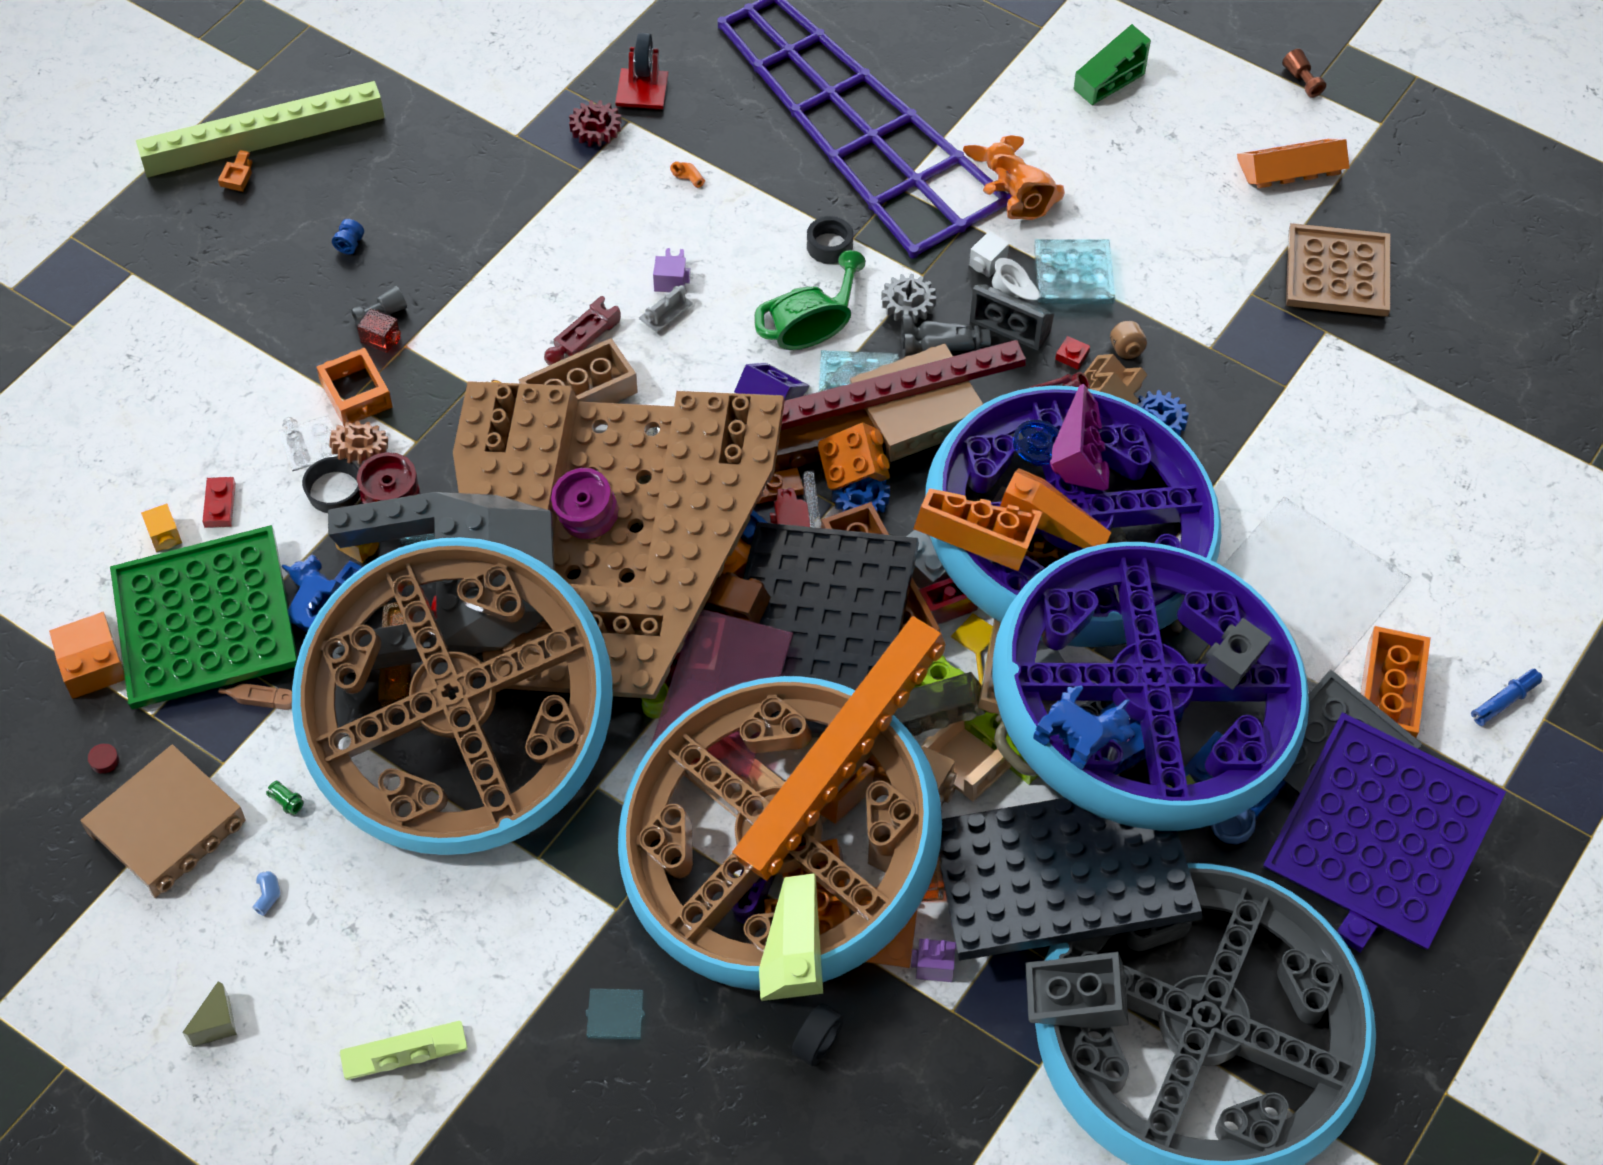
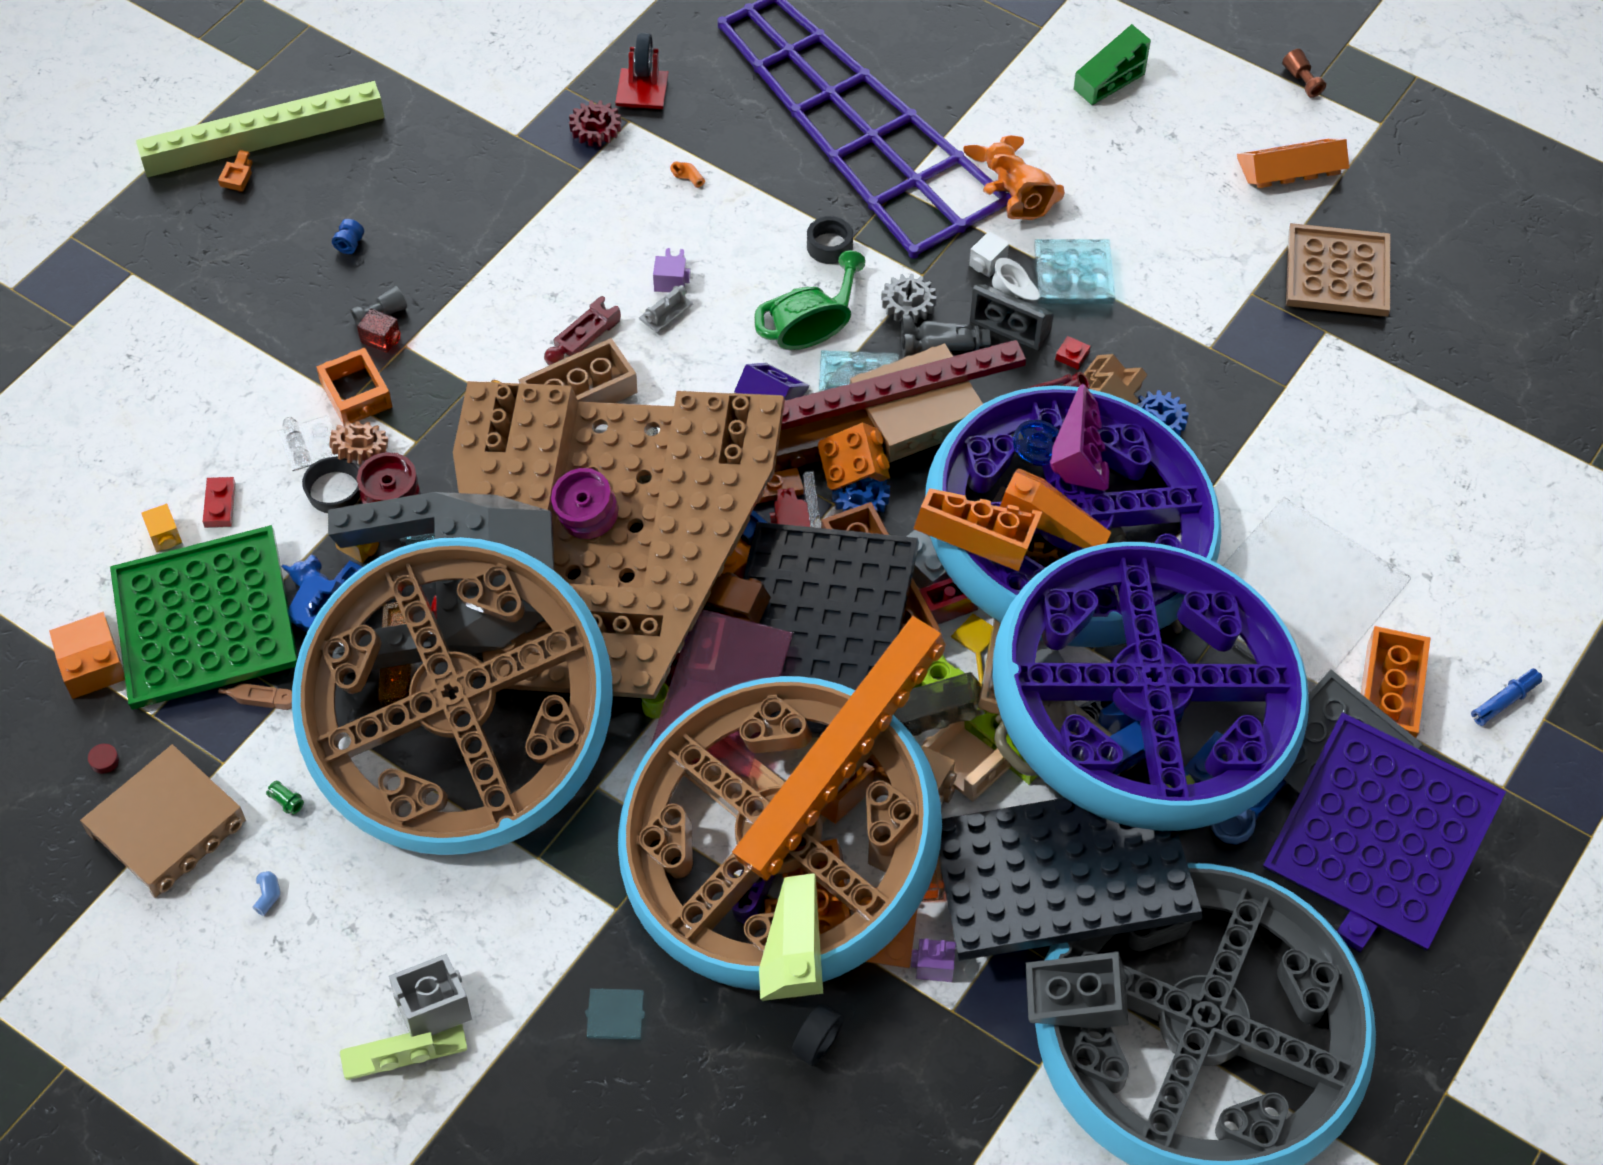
olive slope [182,981,237,1047] -> none
blue animal [1033,686,1135,770] -> none
medium nougat head [1110,321,1147,359] -> none
dark grey brick [1204,618,1272,690] -> none
none -> light grey brick [389,953,472,1037]

